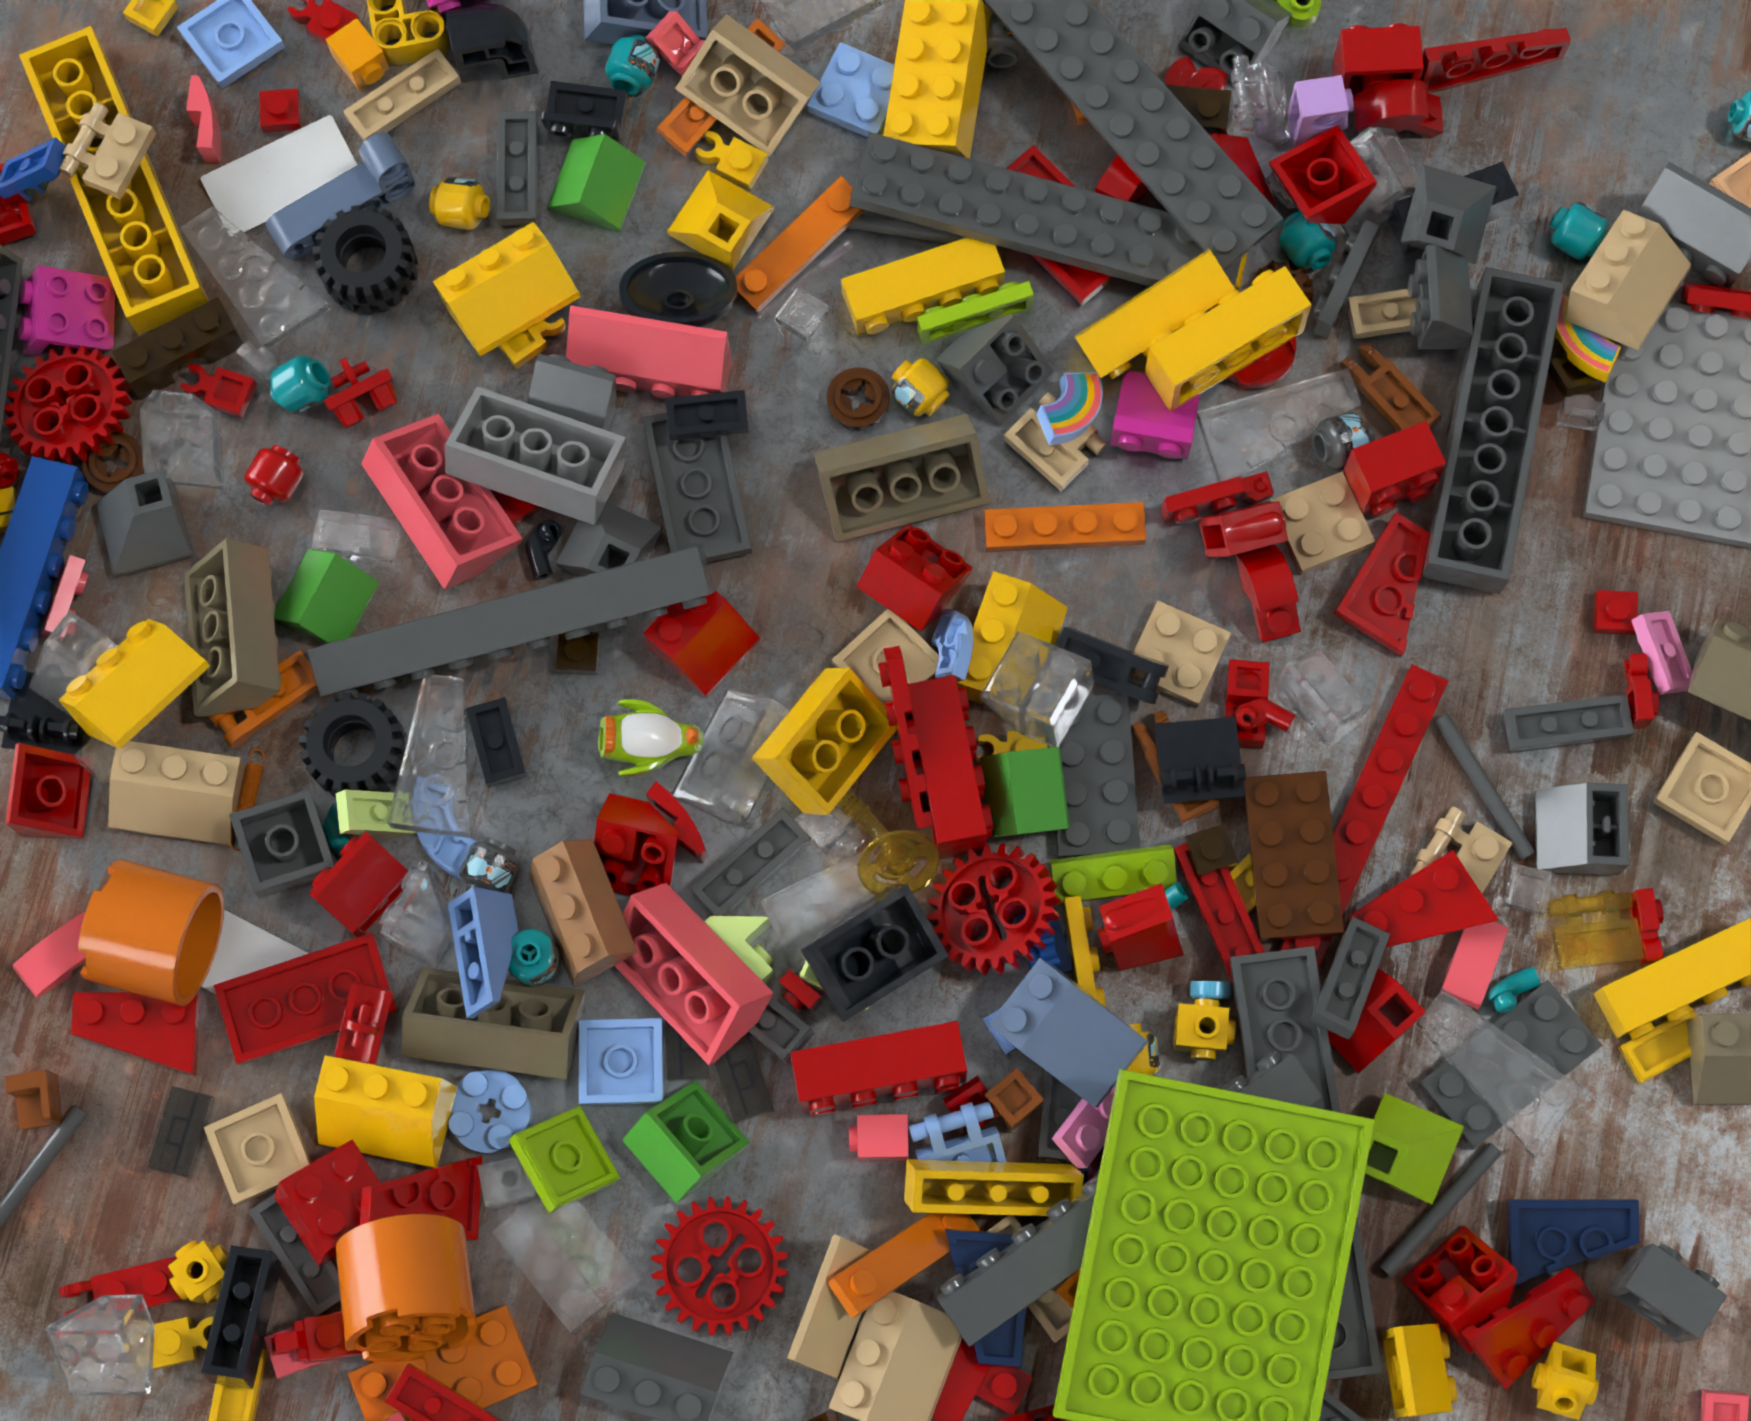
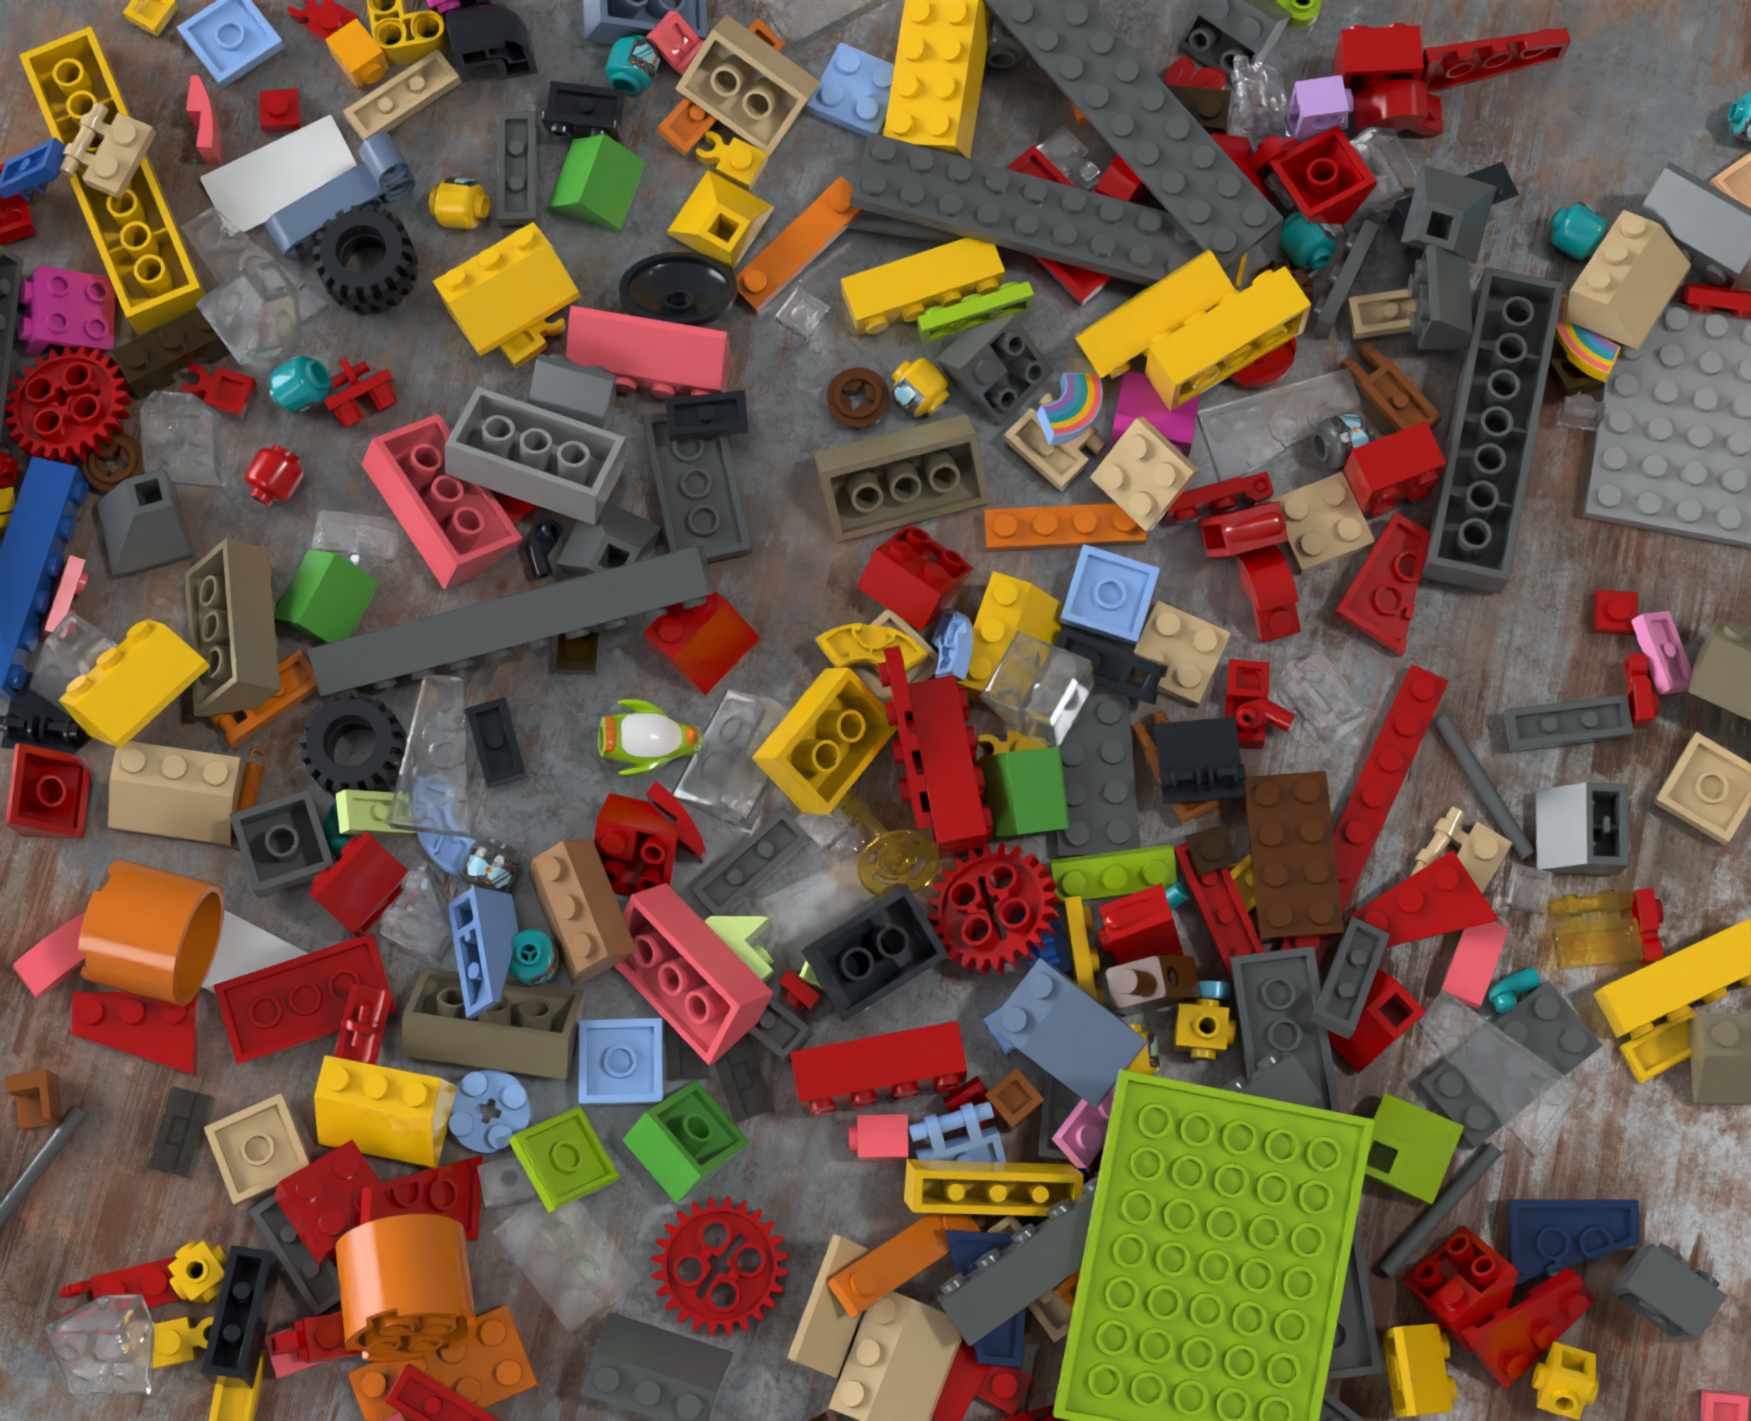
none -> clear slope [196,260,303,365]
none -> yellow tile [815,623,929,674]
none -> clear plate [1037,125,1100,191]
none -> light blue plate [1059,544,1160,646]
none -> tan plate [1090,416,1200,531]
none -> reddish brown torso [1106,955,1202,1016]
none -> red plate [1247,135,1299,172]

